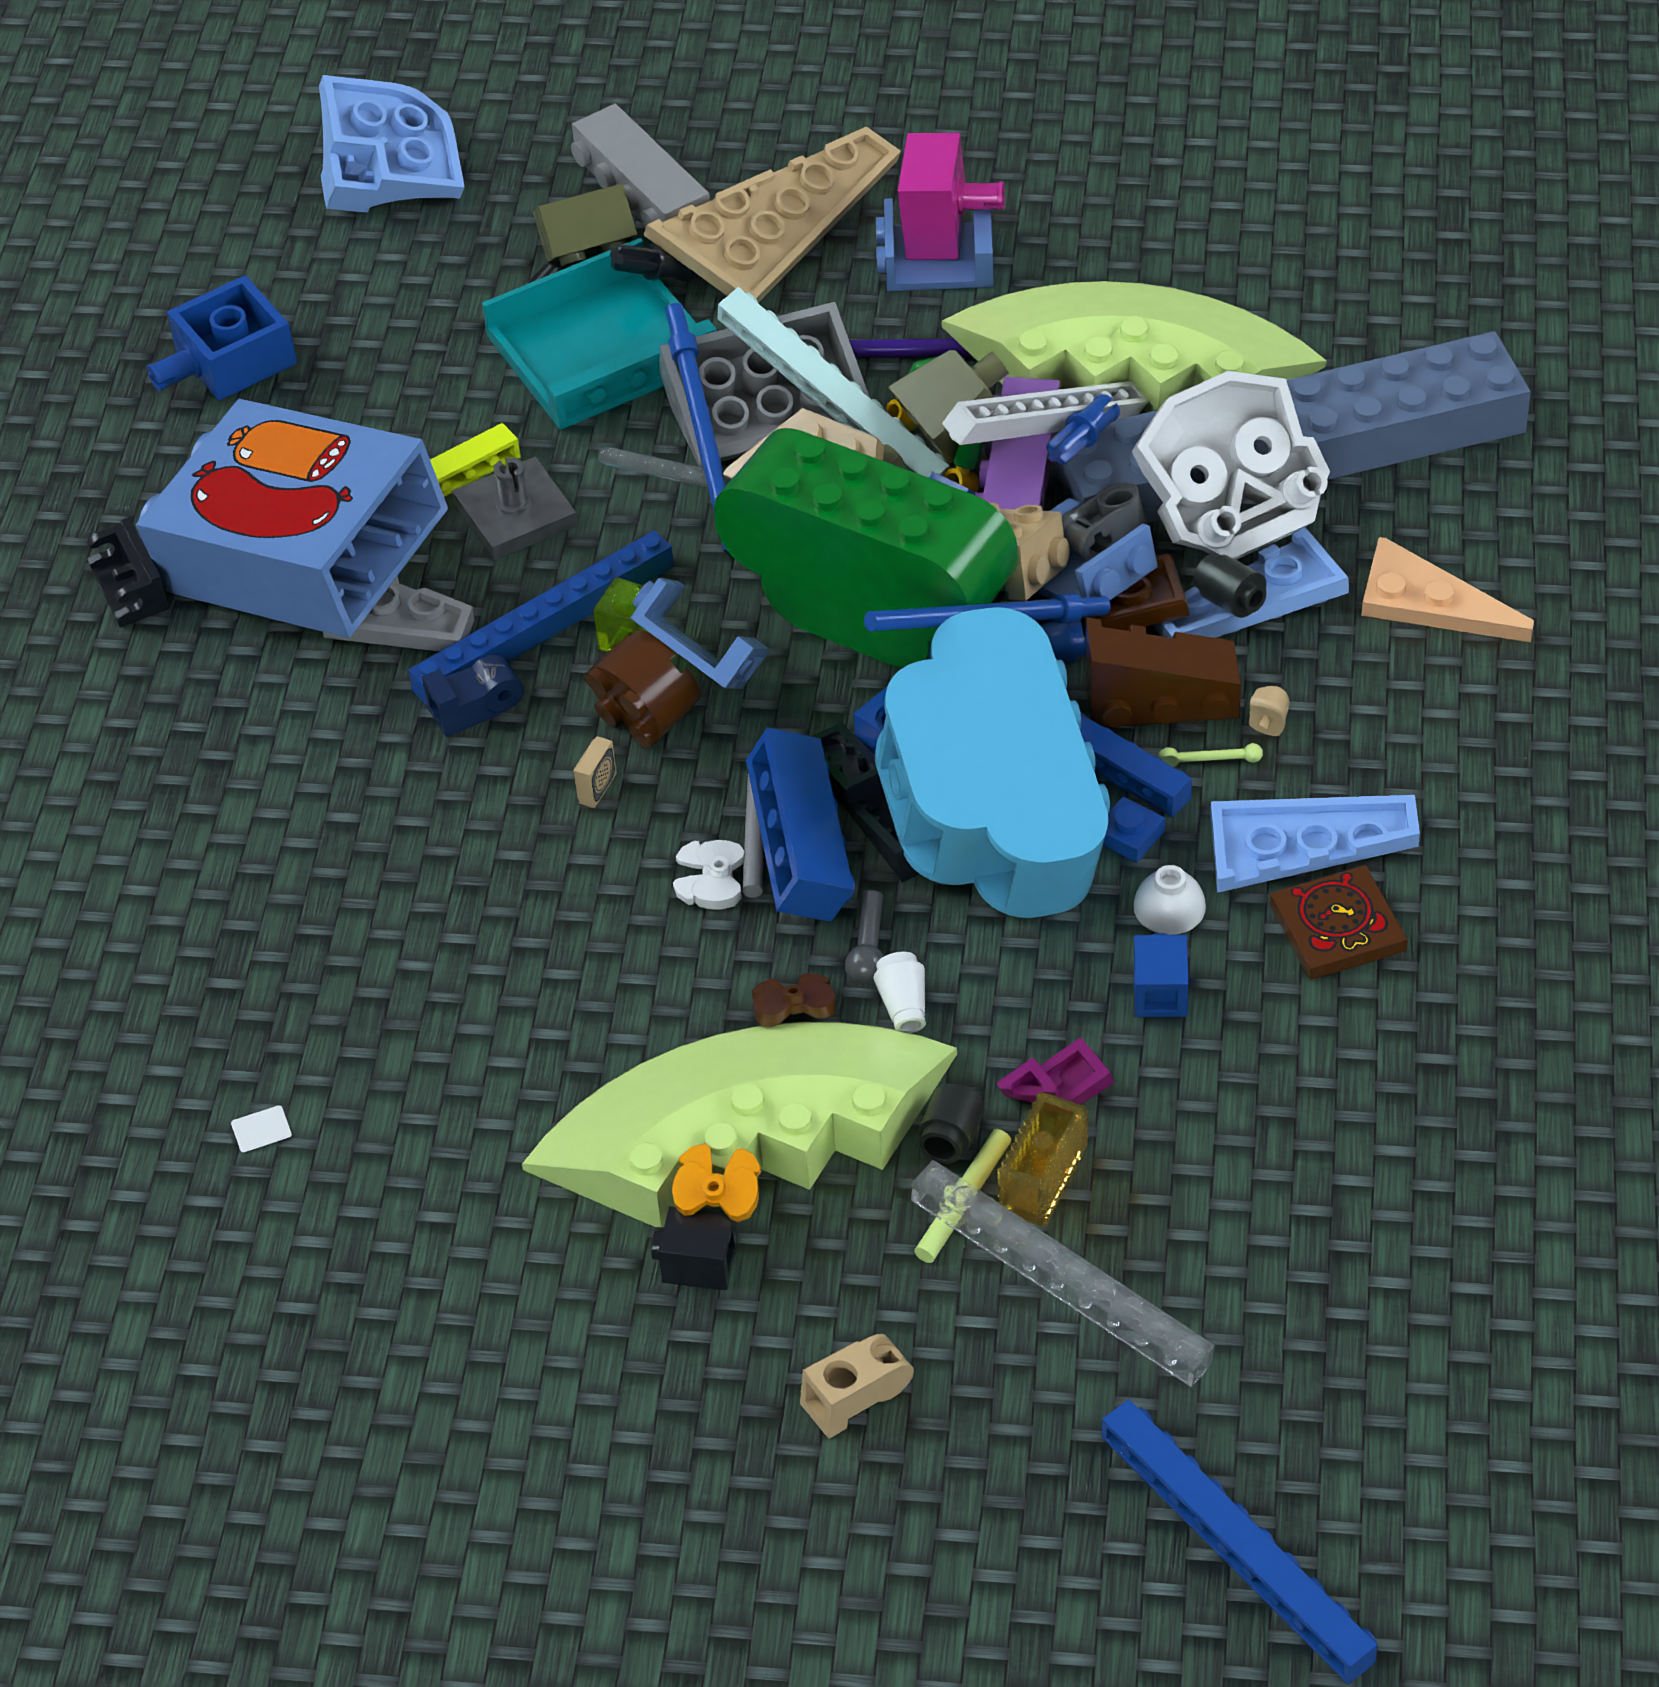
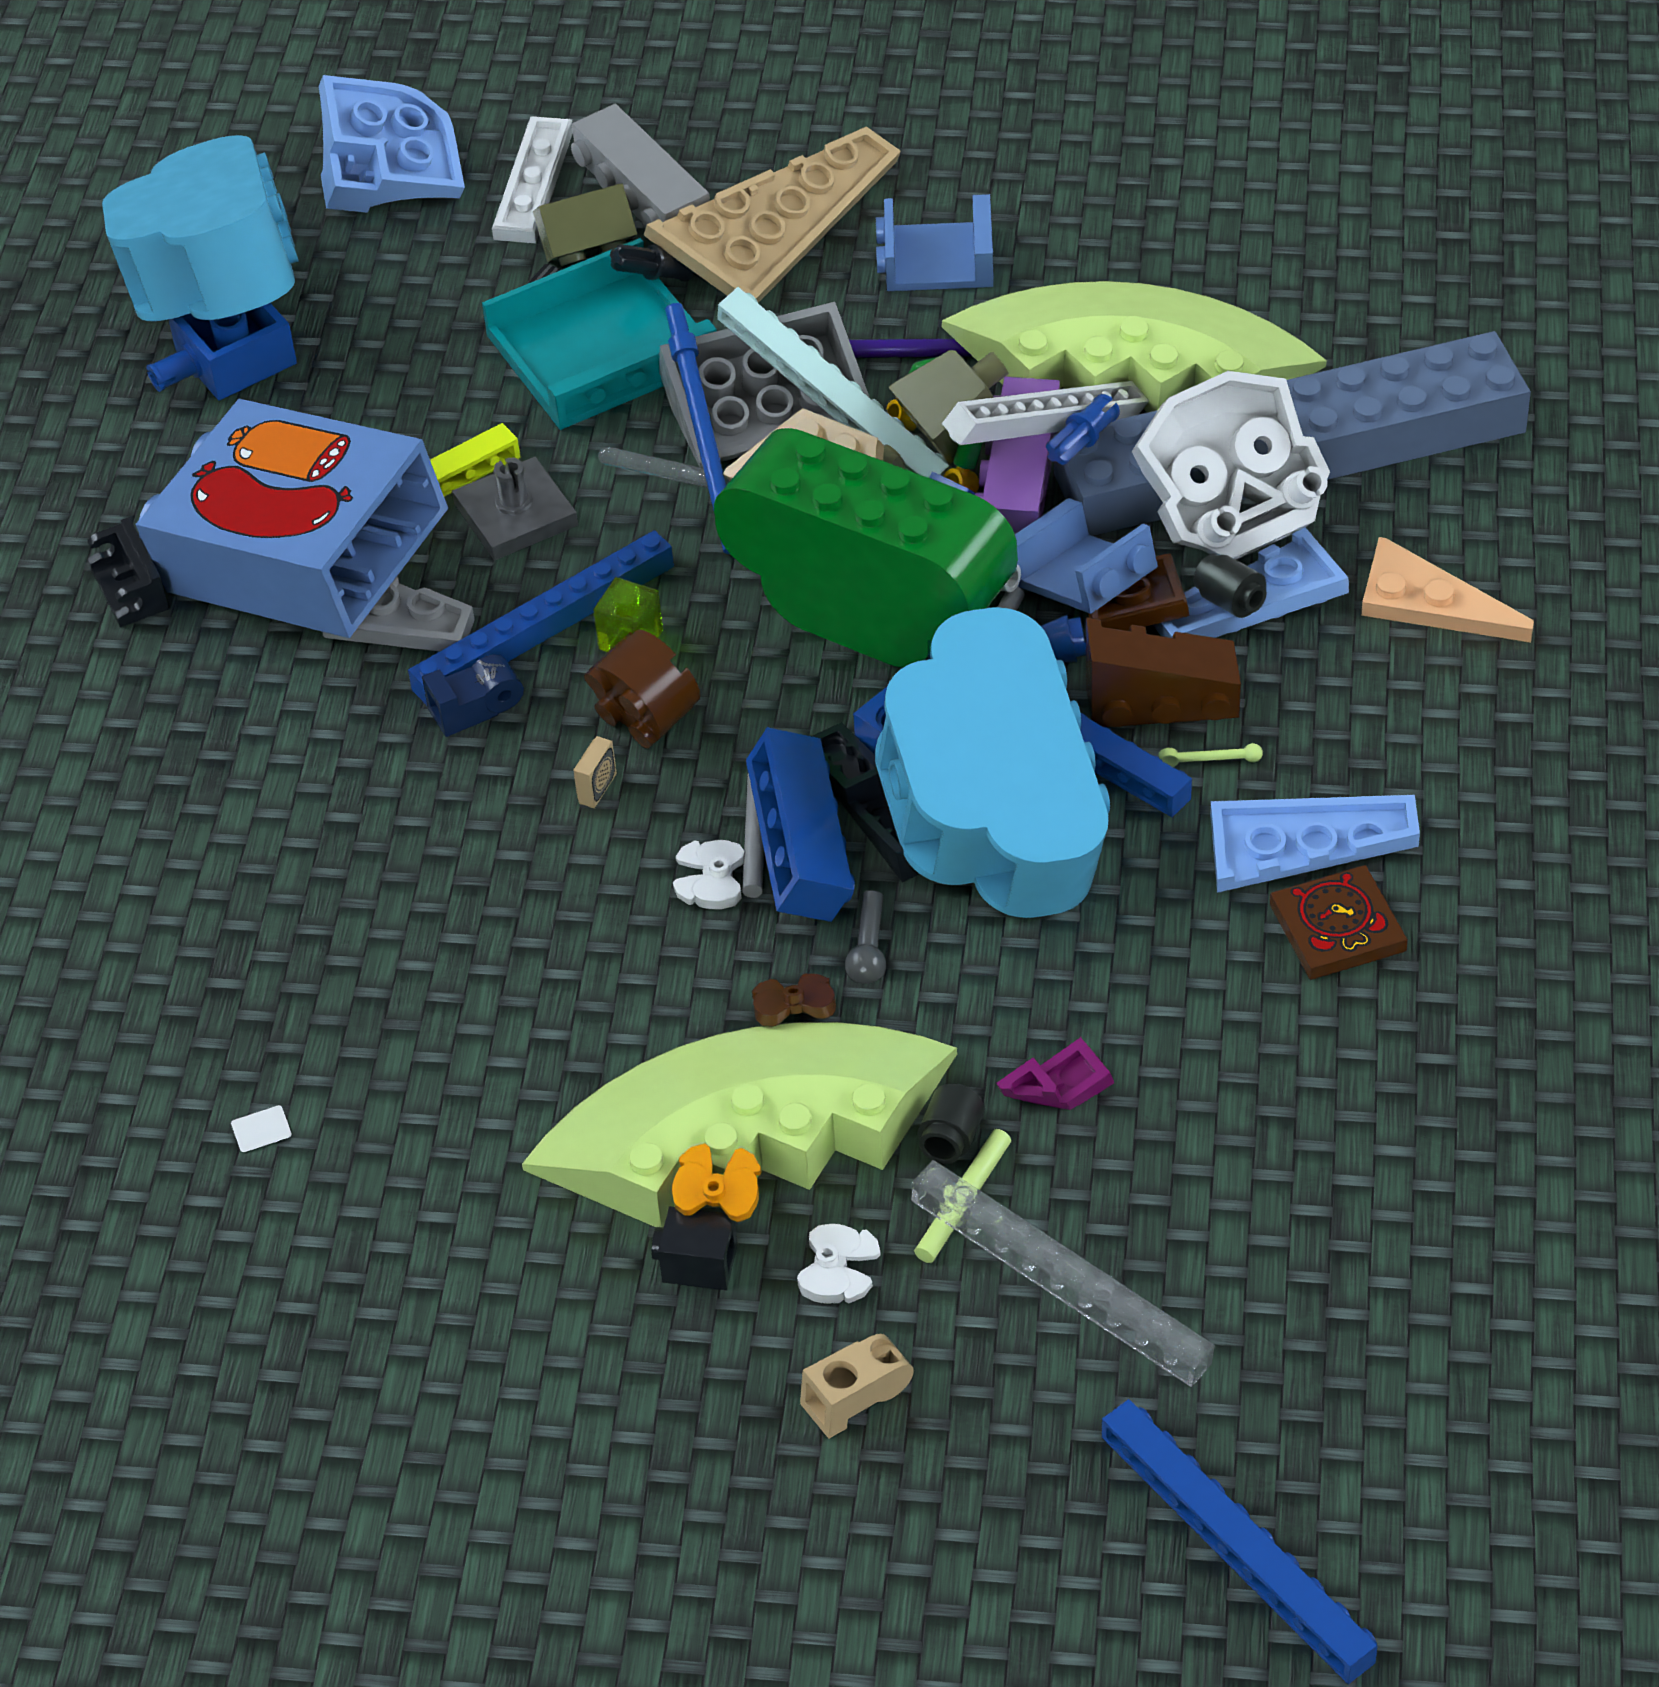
medium blue panel [630,578,771,689] -> none
blue bar [864,593,1111,632] -> none
white cone [873,952,926,1033] -> none
dark pink brick [898,133,1005,260] -> none
tan bracket [990,503,1070,601] -> none
clear yellow brick [997,1092,1089,1227] -> none
dark grey piece [1062,482,1147,562] -> none
blue plate [1103,797,1165,863] -> none
white brick [1134,865,1206,935] -> none
blue brick [1134,933,1188,1017] -> none
tan piece [1249,686,1290,736] -> none
none -> medium azure brick [102,135,299,321]
none -> white tile [492,116,573,244]
none -> white piece [797,1224,880,1304]

